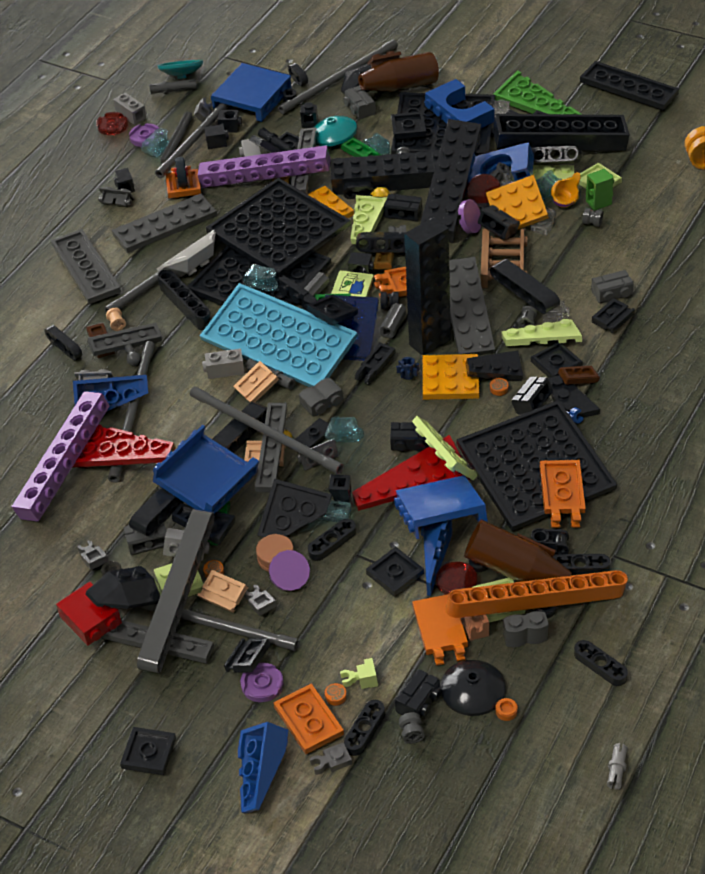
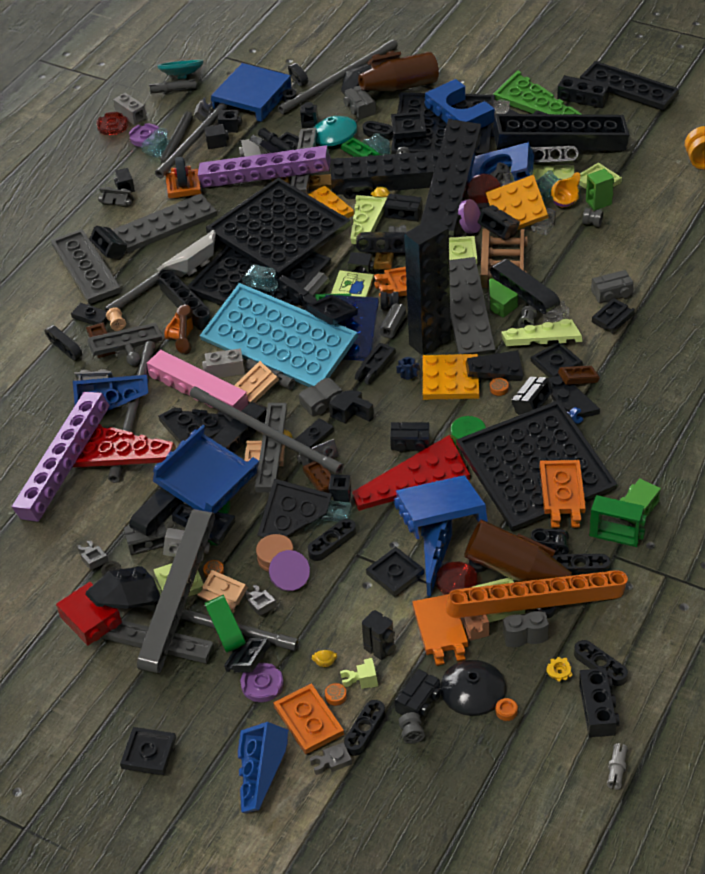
clear light blue piece [325,417,364,442] -> none
yellowish green wing [412,416,477,481] -> none
none -> black plate [71,302,108,325]
none -> black brick [89,226,127,260]
none -> bright pink brick [147,350,248,411]
none -> black plate [158,407,233,444]
none -> orange piece [164,312,193,340]
none -> reddish brown bar [175,305,193,354]
none -> green beam [204,595,246,653]
none -> reddish brown plate [303,461,331,493]
none -> pearl gold plate [308,174,332,191]
none -> yellow animal [312,650,337,667]
none -> black brick [329,390,374,424]
none -> black plate [362,121,393,140]
none -> black brick [362,610,396,660]
none -> yellowish green plate [449,236,477,264]
none -> green head [451,416,486,450]
none -> bright green slope [489,278,518,318]
none -> yellow animal [547,657,572,682]
none -> black brick [557,75,609,108]
none -> black brick [579,668,620,738]
none -> green window [589,495,647,547]
none -> bright green brick [620,478,661,524]

